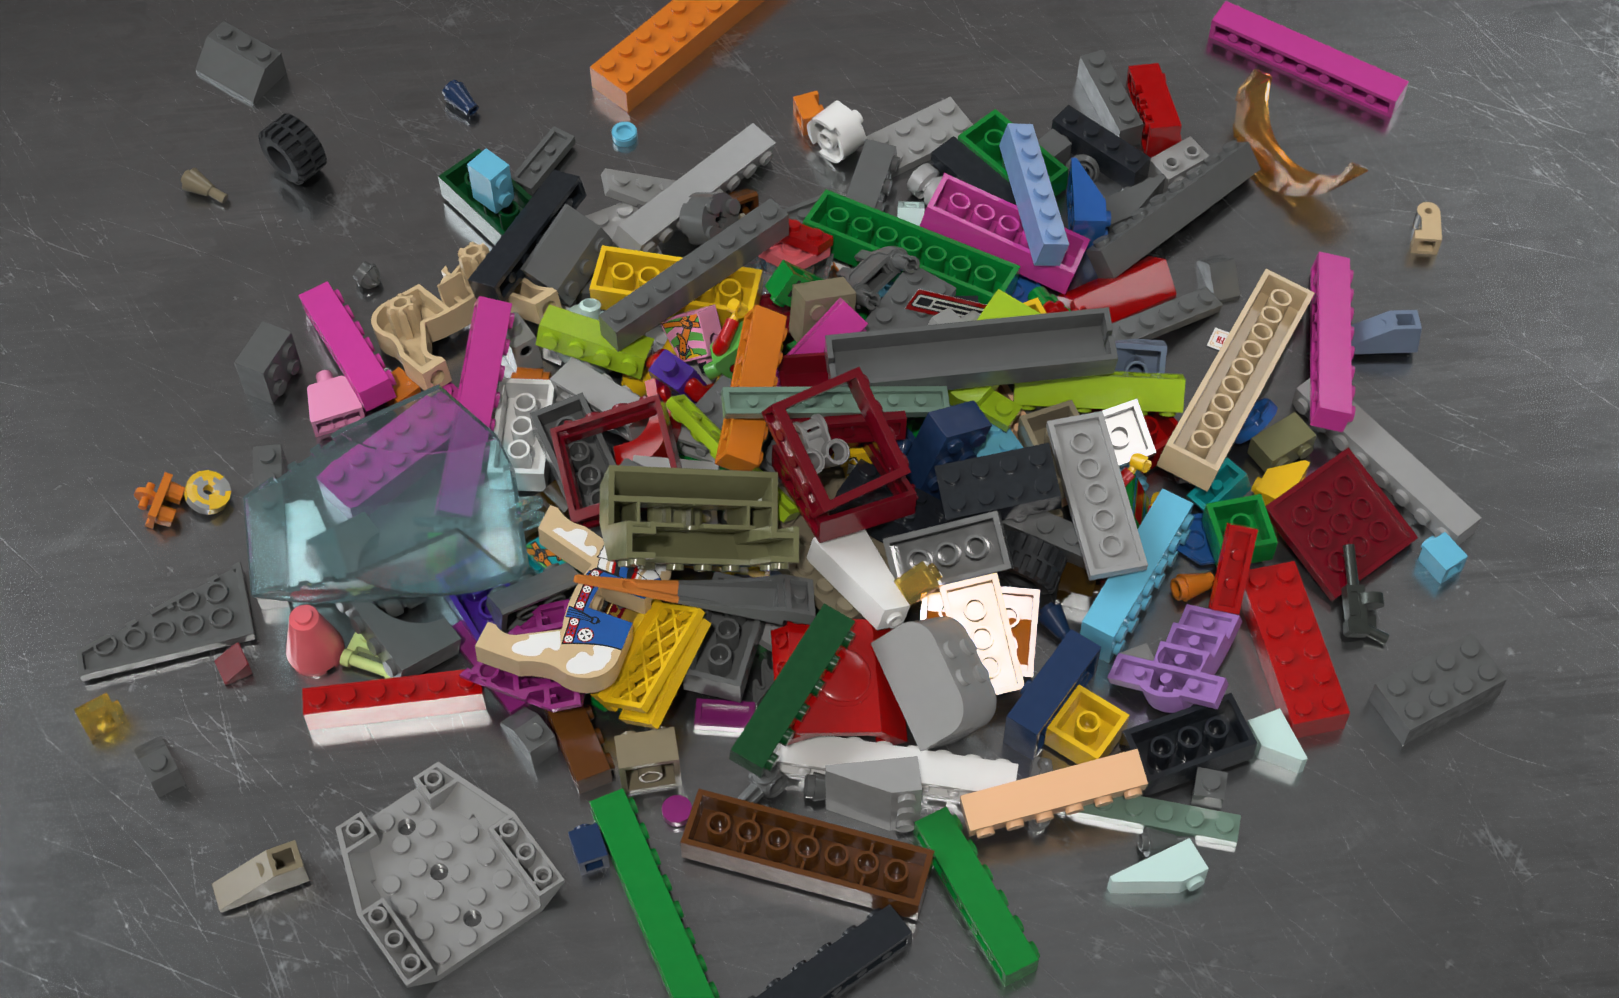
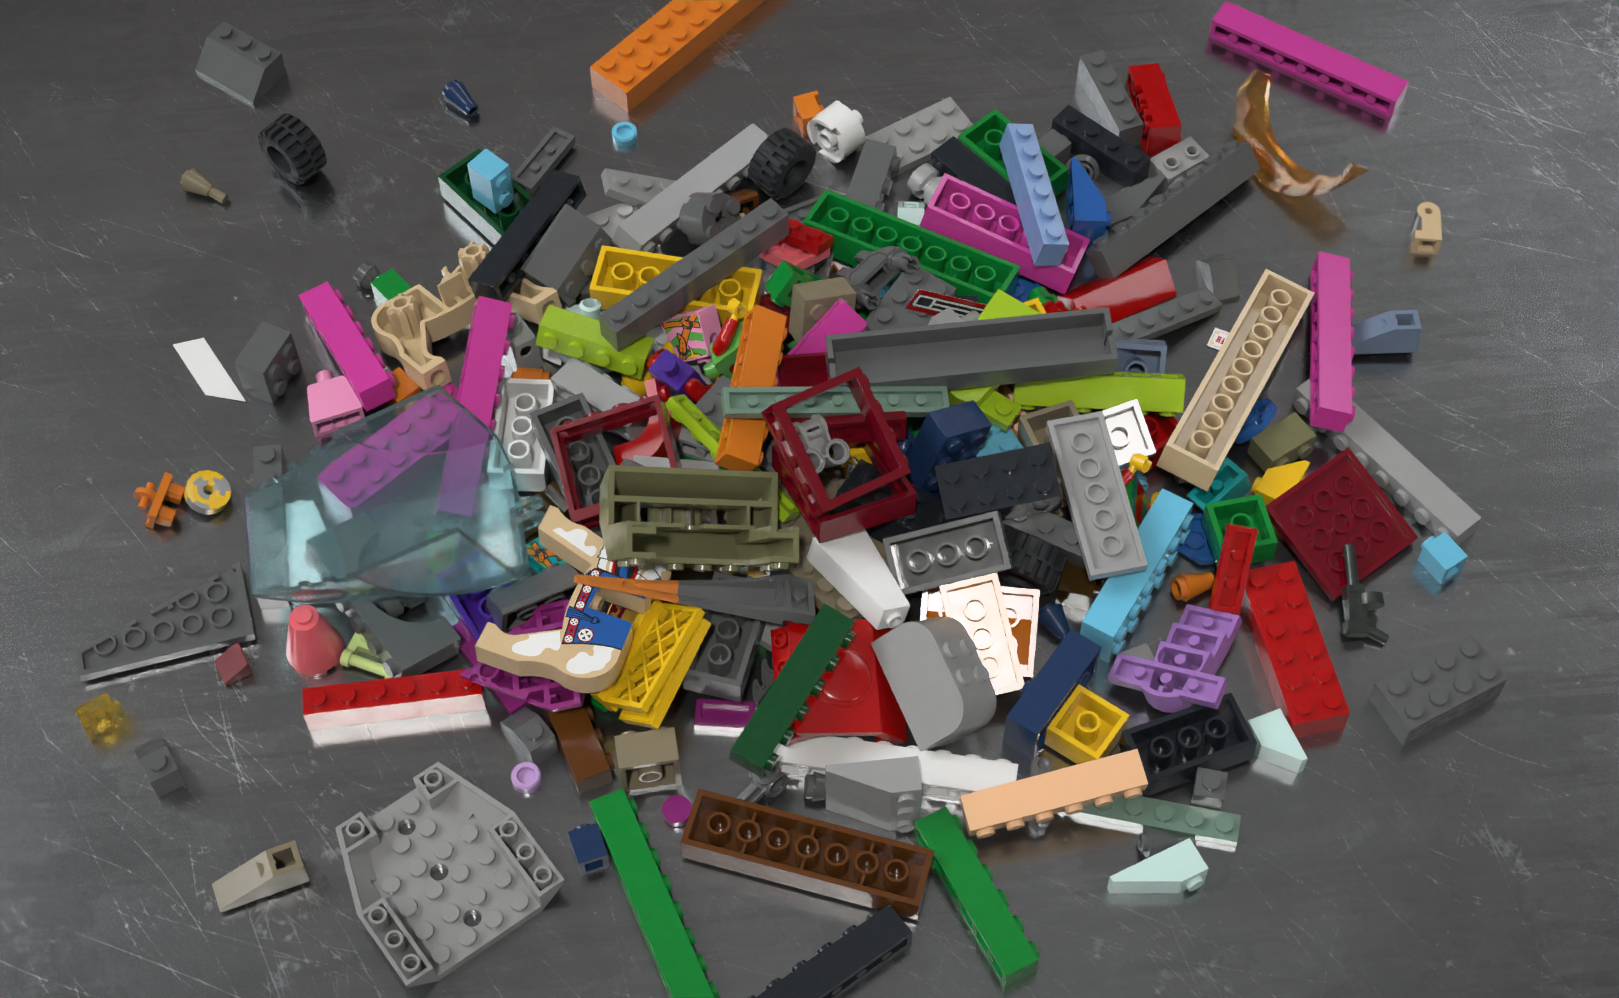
clear yellow brick [894,561,943,606] -> none
none -> white sticker [172,338,246,402]
none -> green brick [371,268,412,304]
none -> lavender tile [511,762,542,794]
none -> black tyre [748,128,816,200]

